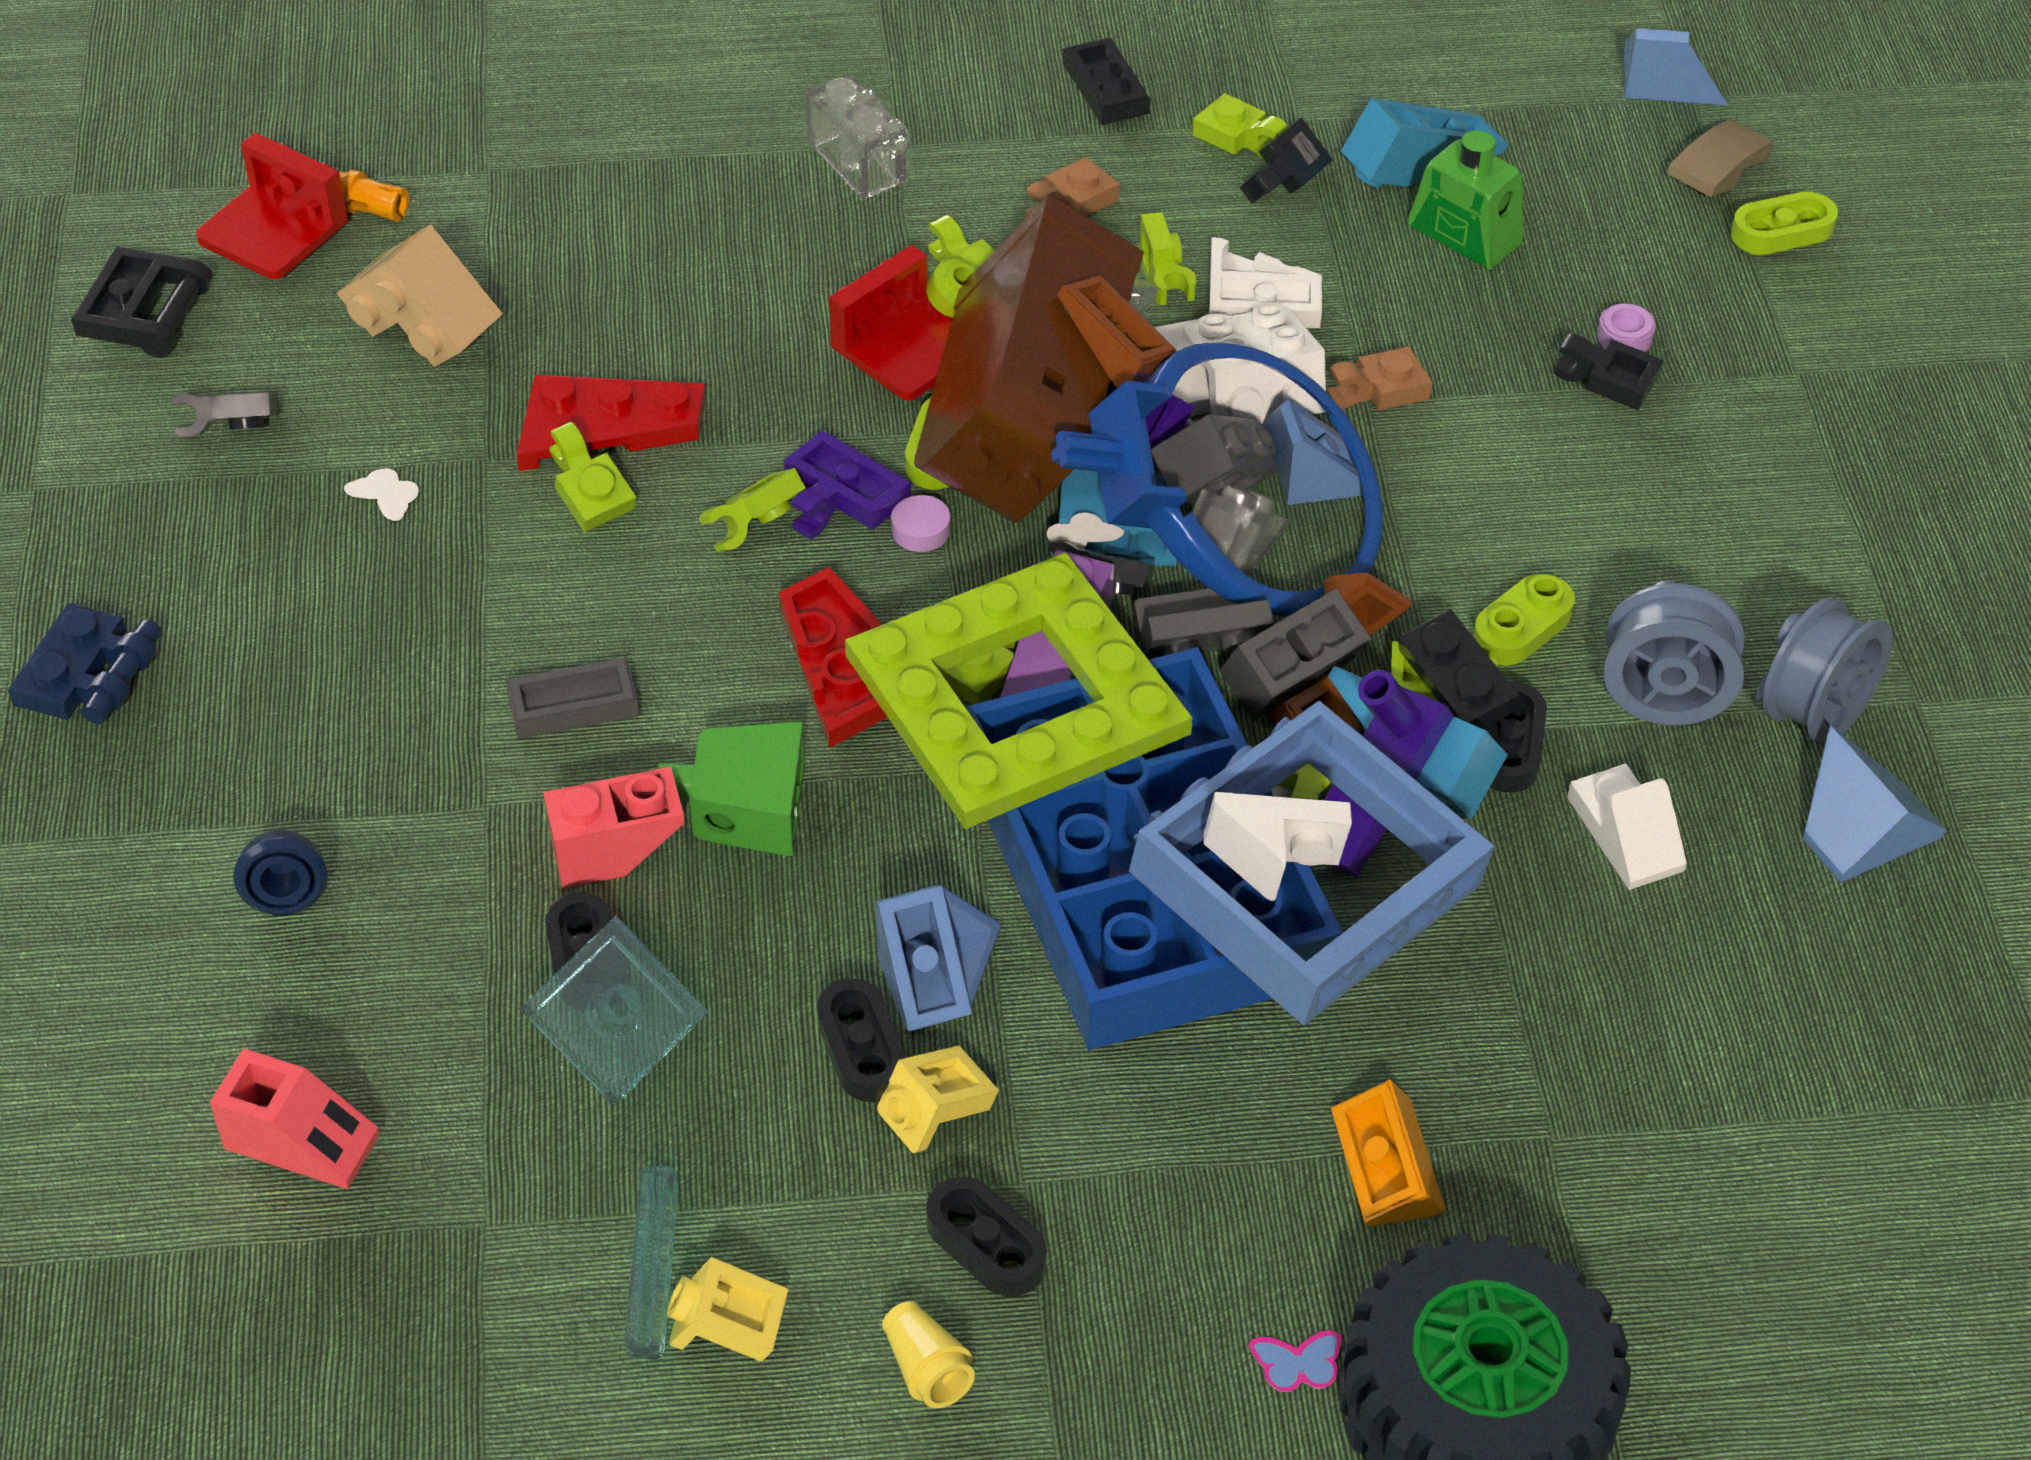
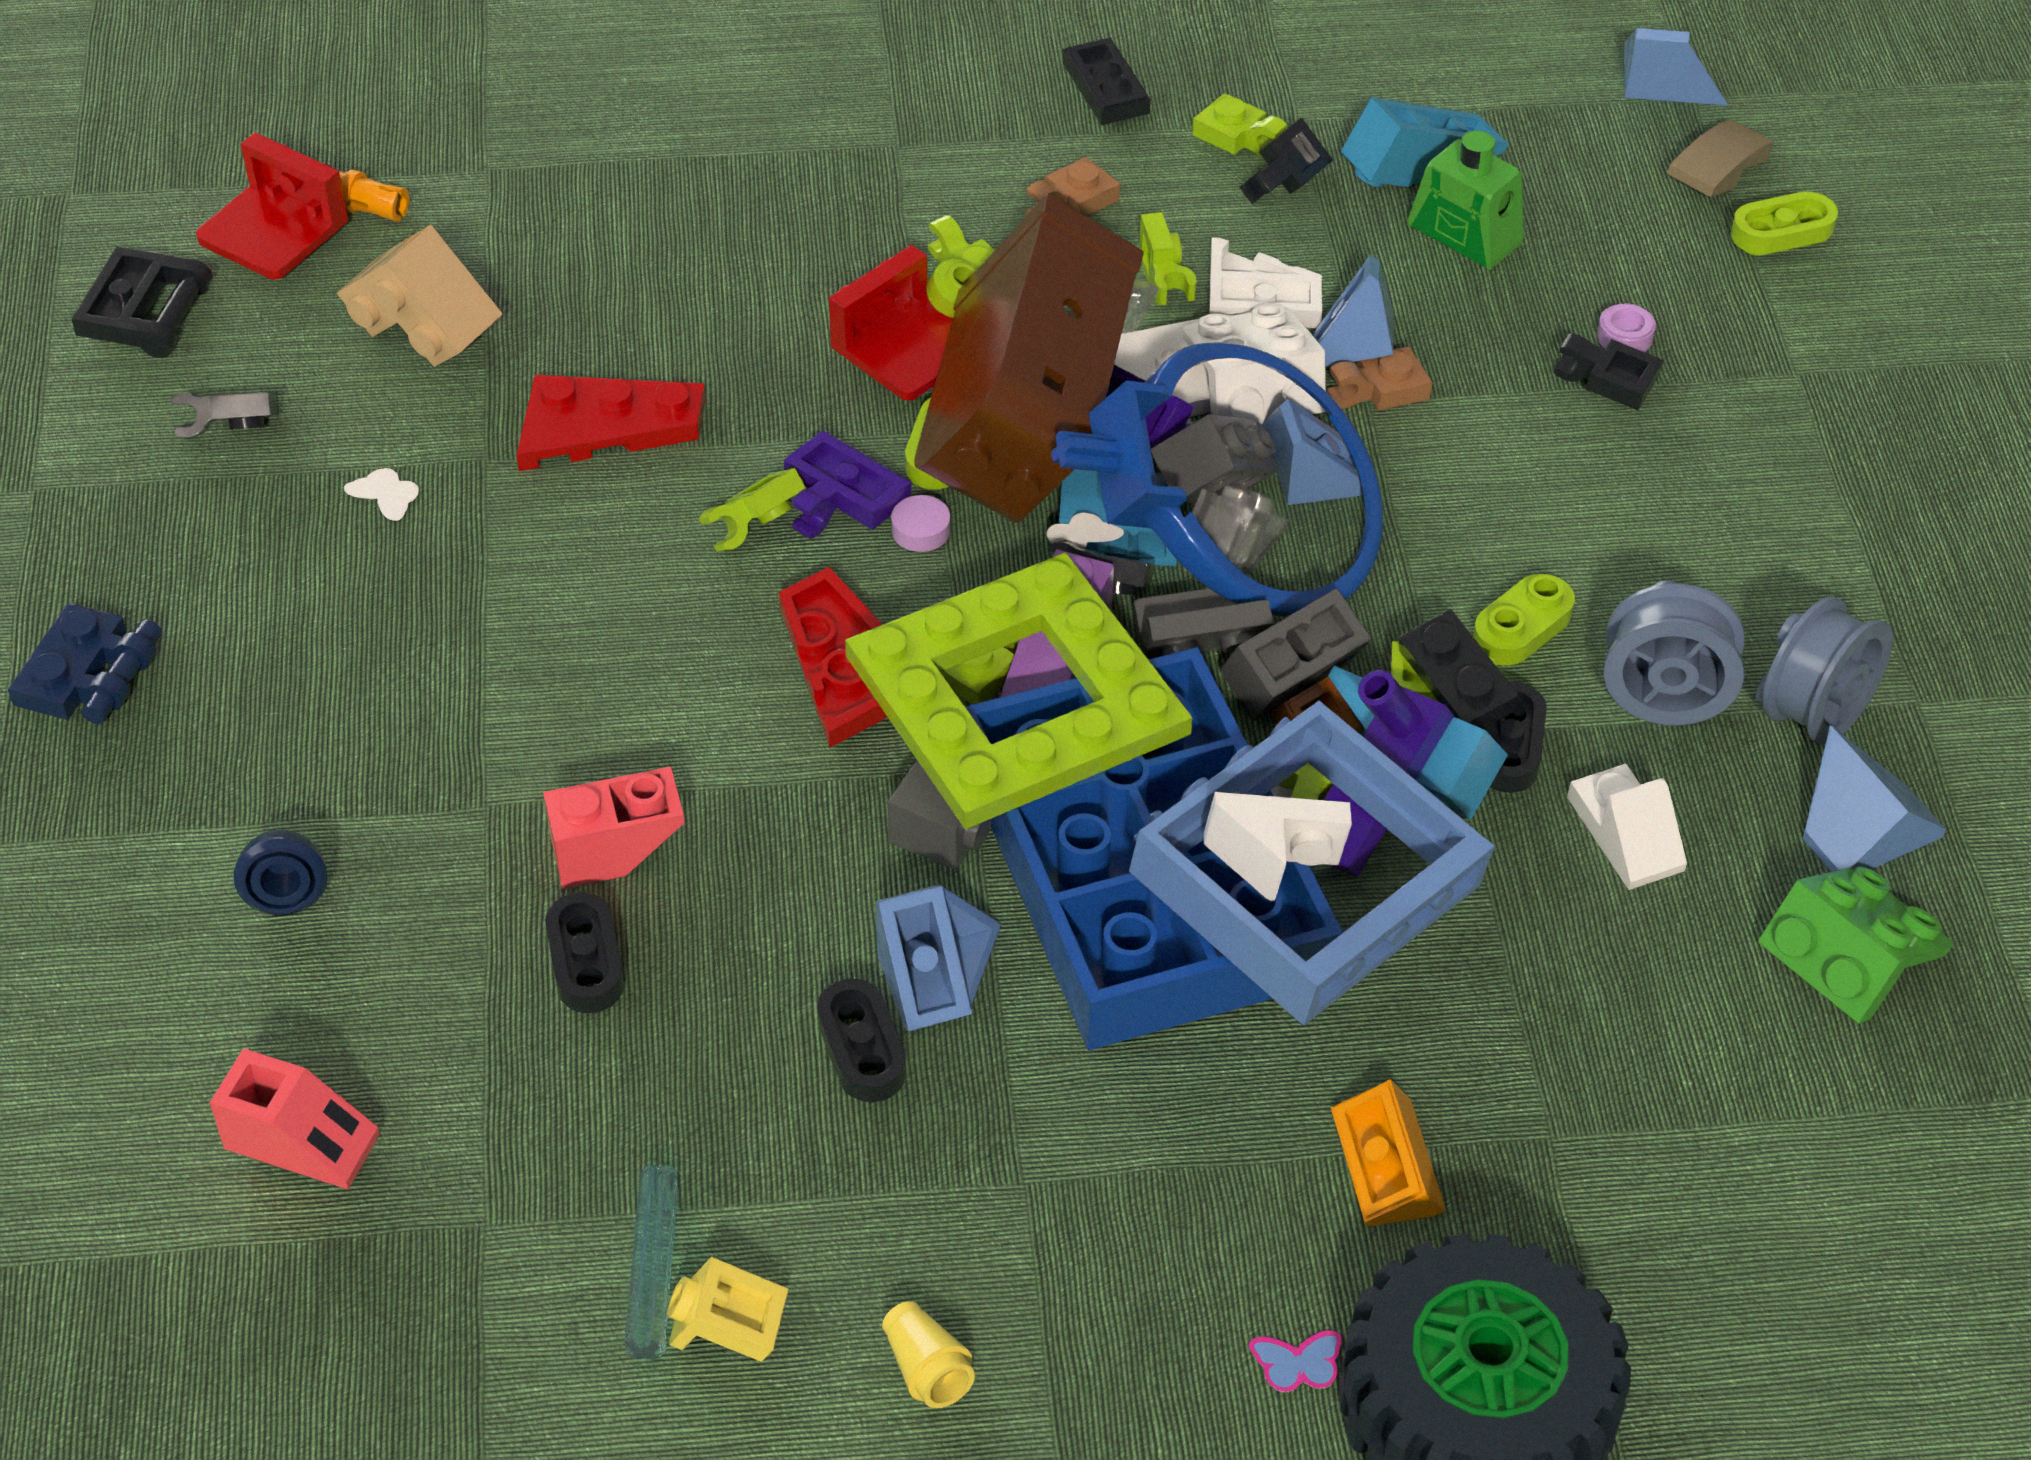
dark grey tile [505,657,640,739] -> none
clear light blue plate [519,916,709,1106] -> none
lime plate [549,422,637,533] -> none
bright green torso [657,722,805,856] -> none
clear brick [805,73,911,200] -> none
light yellow bracket [877,1045,999,1153] -> none
black plate [926,1177,1047,1296] -> none
dark orange slope [1057,275,1177,388] -> none
dark orange slope [1324,573,1412,636] -> none
none -> dark grey brick [887,760,991,870]
none -> medium blue slope [1312,255,1394,367]
none -> bright green bracket [1757,867,1953,1024]

